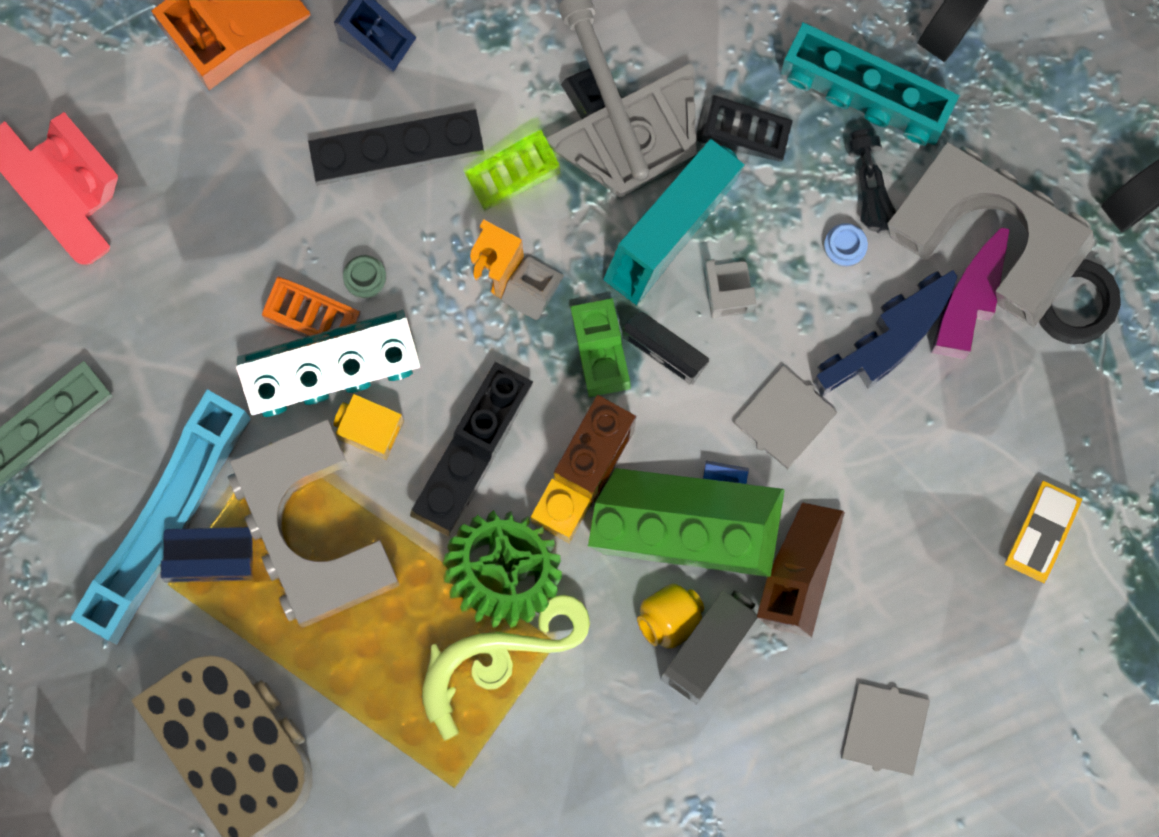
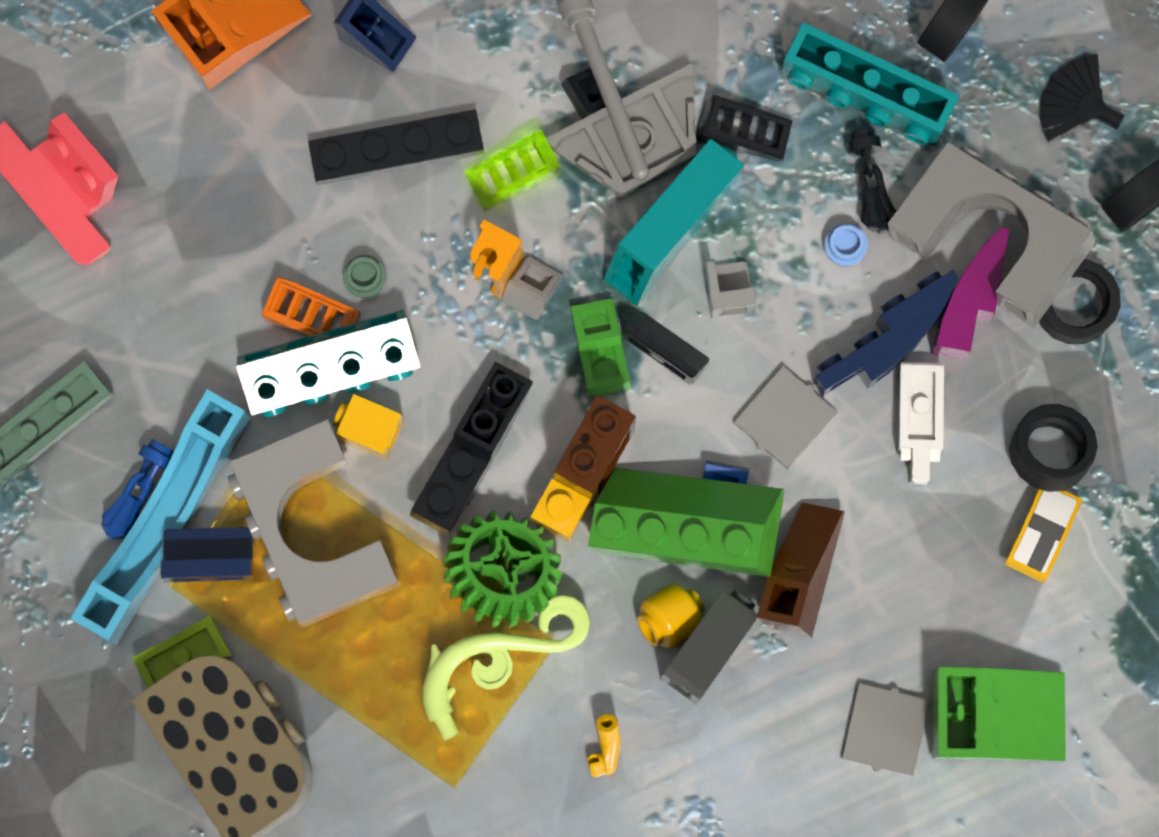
none -> blue piece [101,439,174,540]
none -> lime plate [132,616,233,688]
none -> yellow arm [587,714,621,777]
none -> white hinge [898,362,944,485]
none -> bright green slope [932,667,1066,761]
none -> black tyre [1009,404,1098,492]
none -> black hand [1040,54,1125,142]

